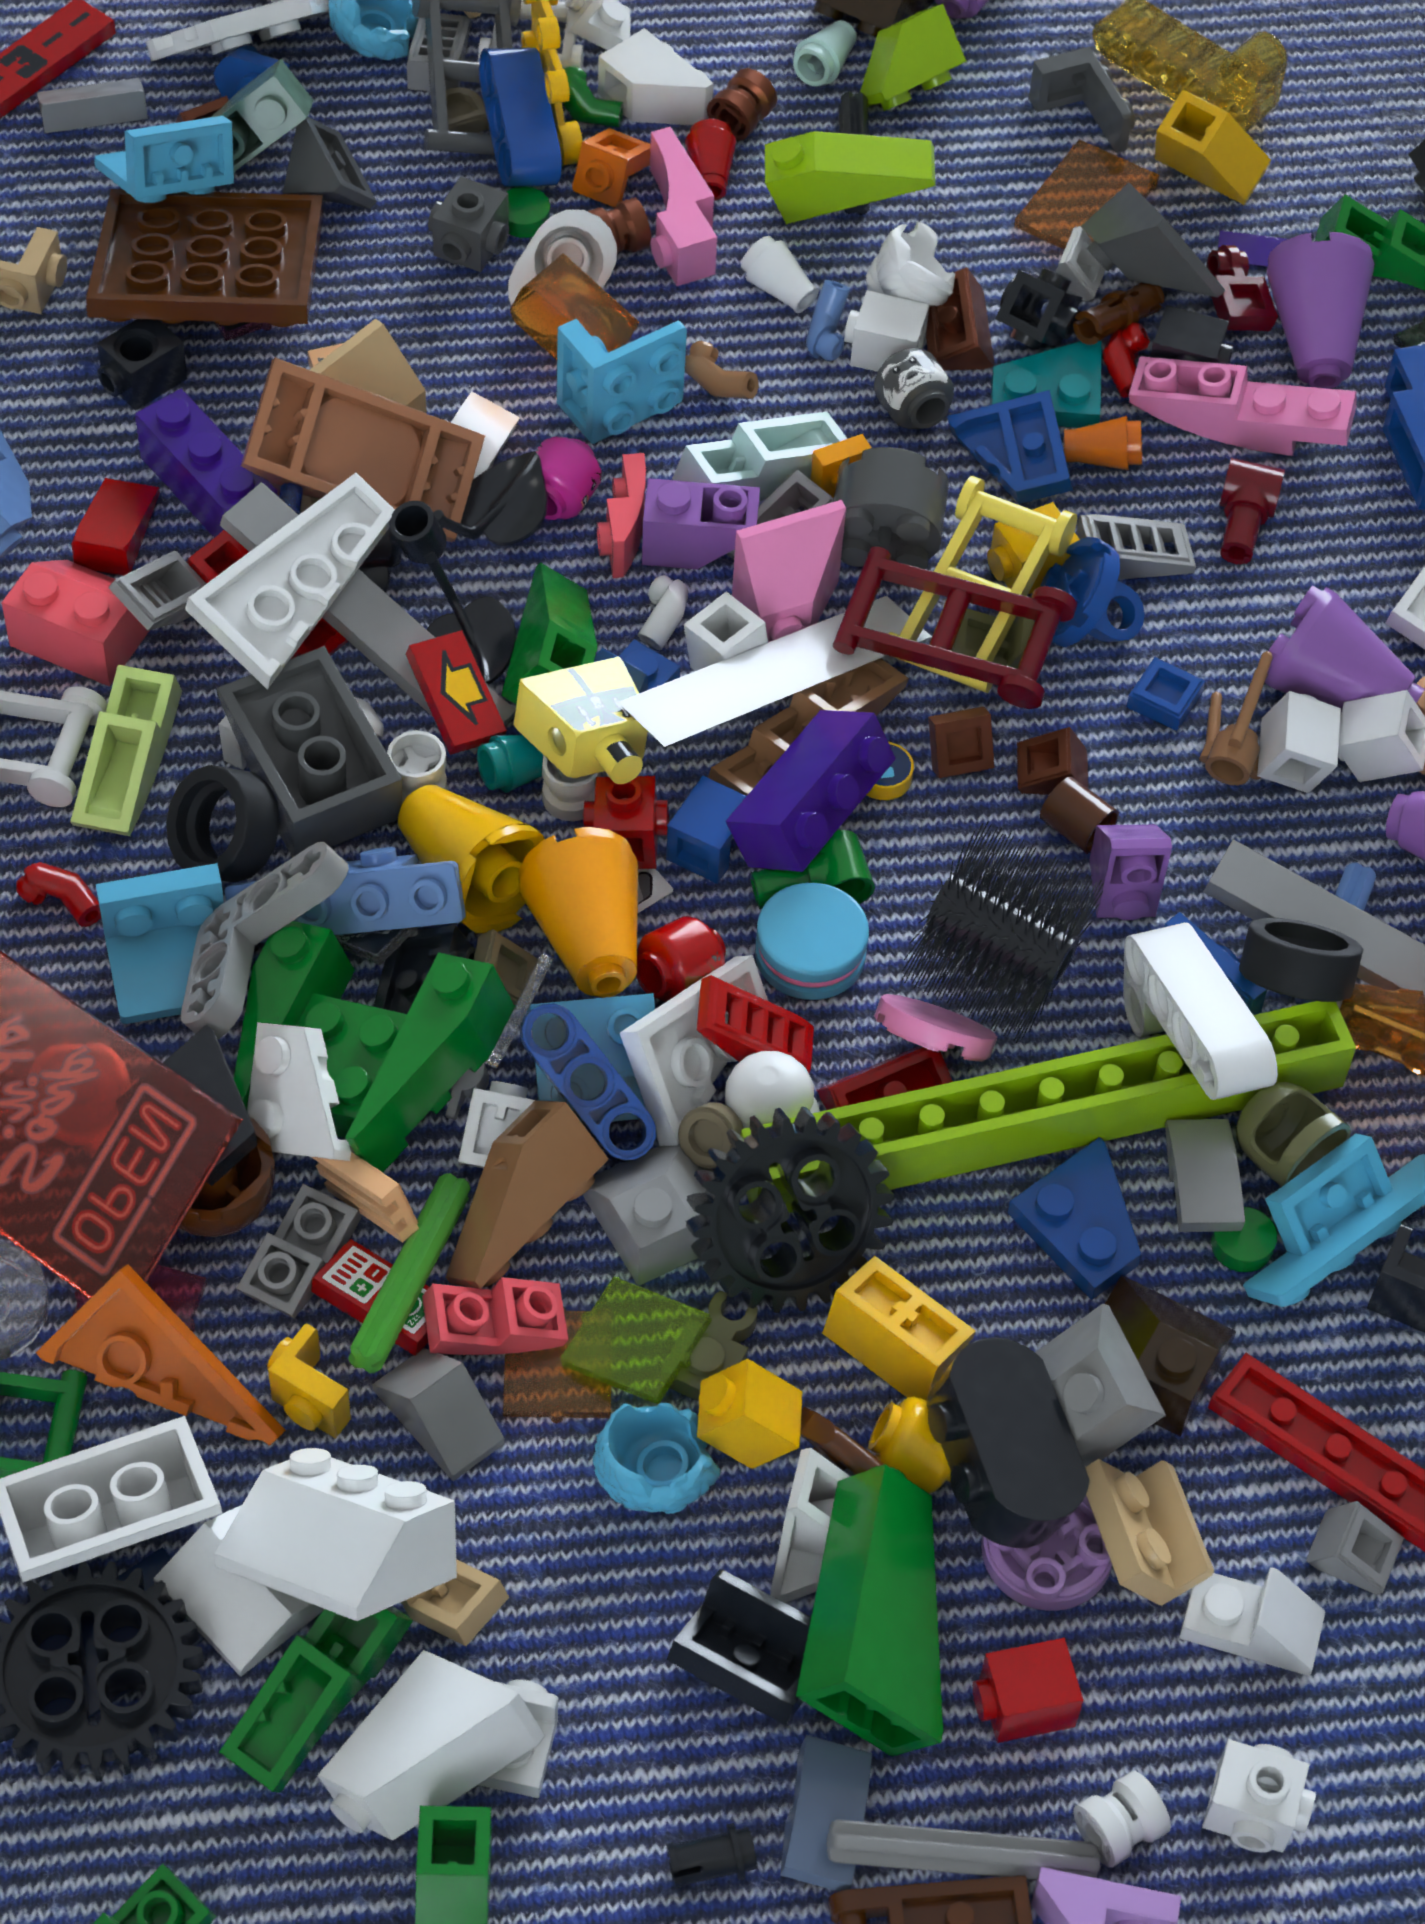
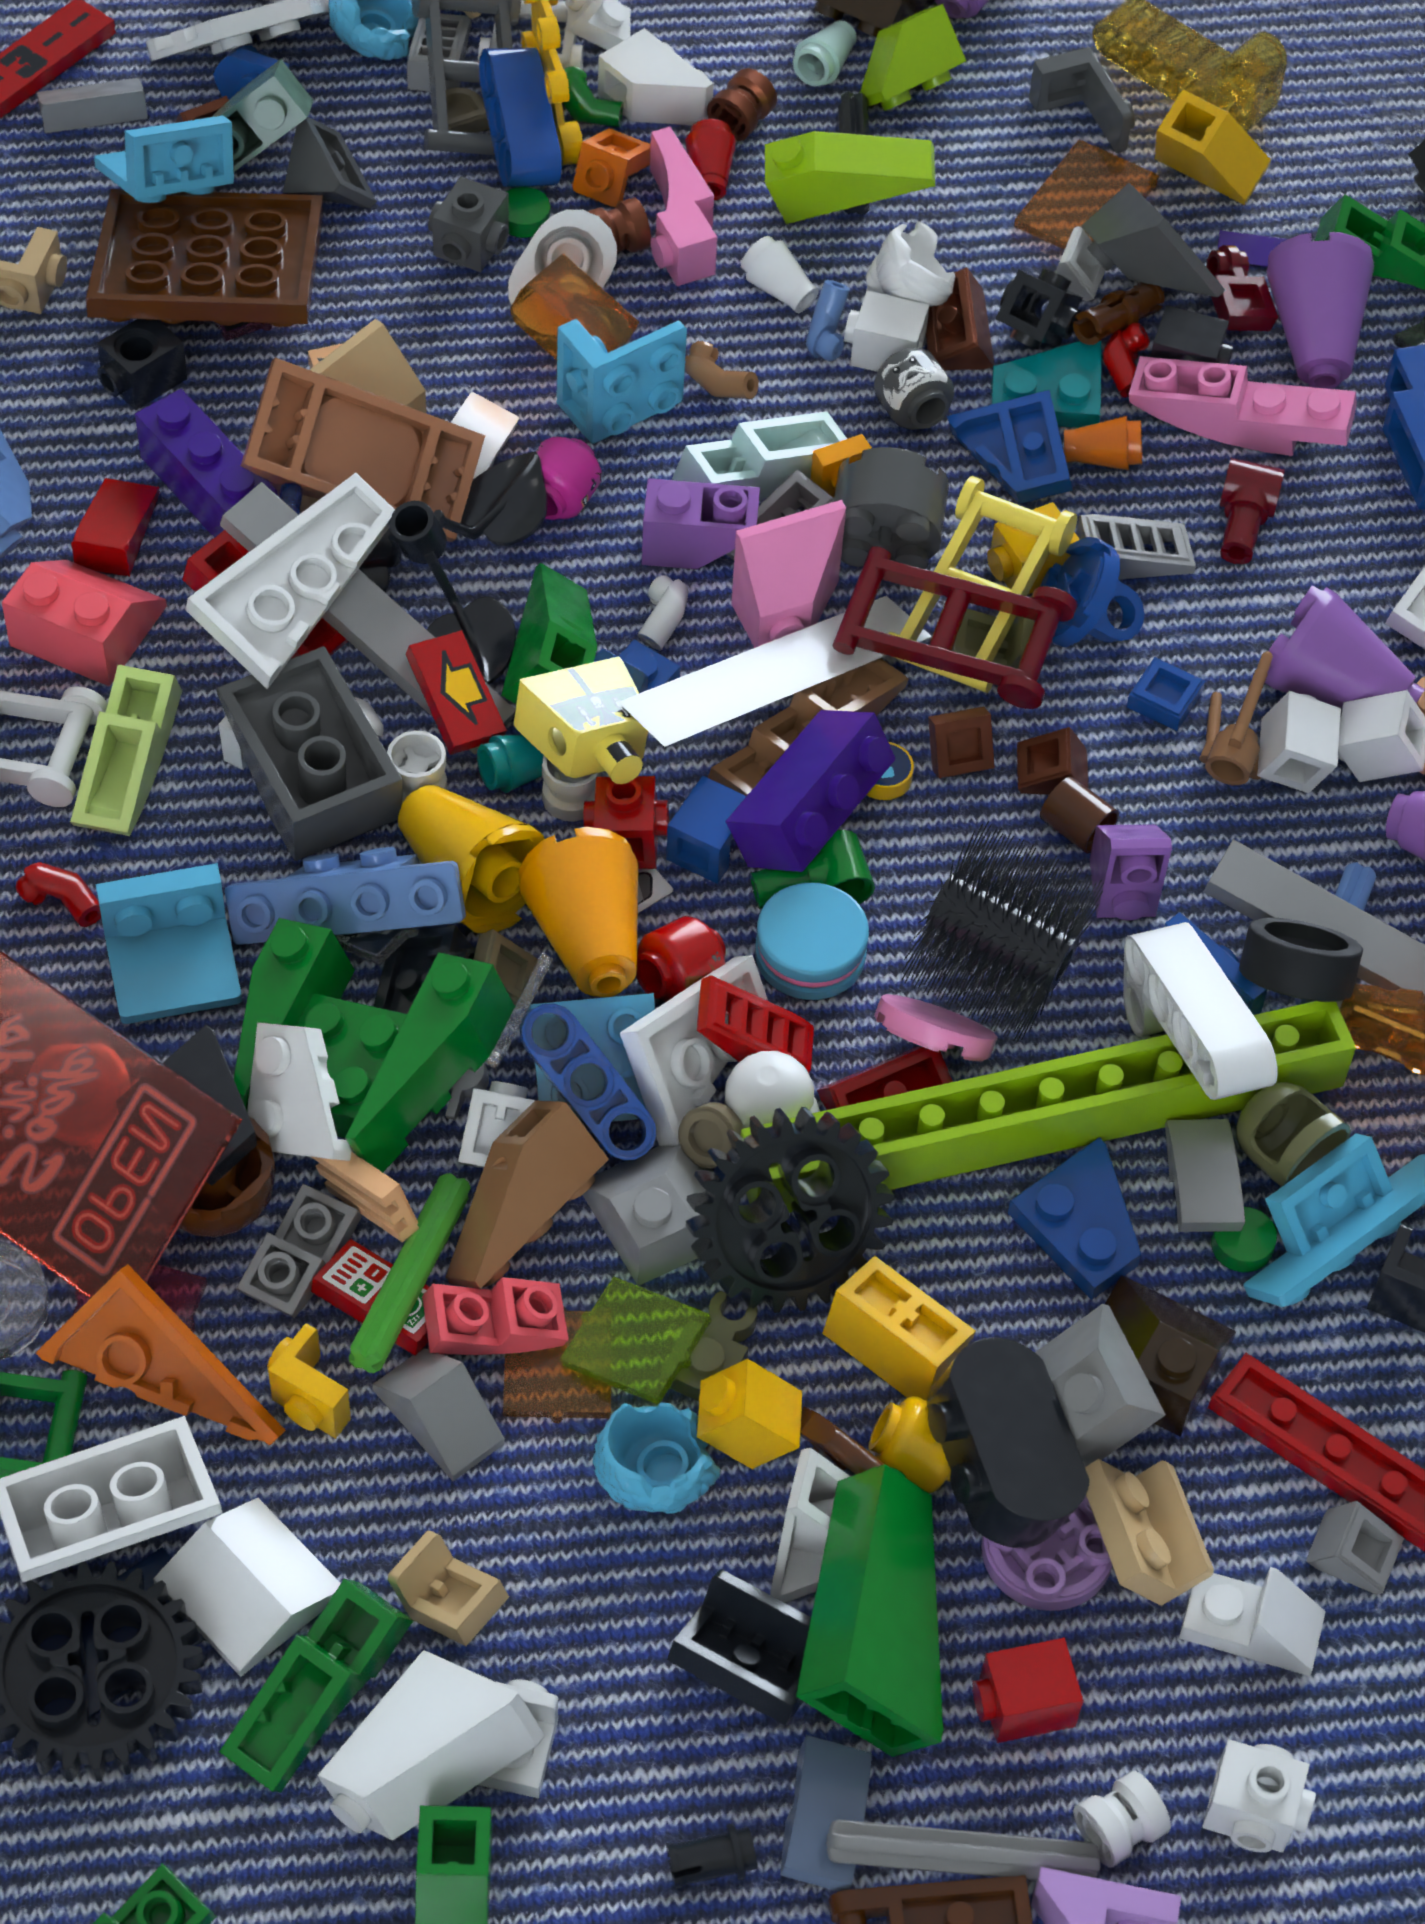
light grey slope [108,550,206,631] -> none
black tyre [166,765,280,883] -> none
light grey beam [181,842,348,1040] -> none
white slope [214,1448,457,1621] -> none
coral slope [597,453,646,578] -> none
white brick [684,592,768,671] -> none

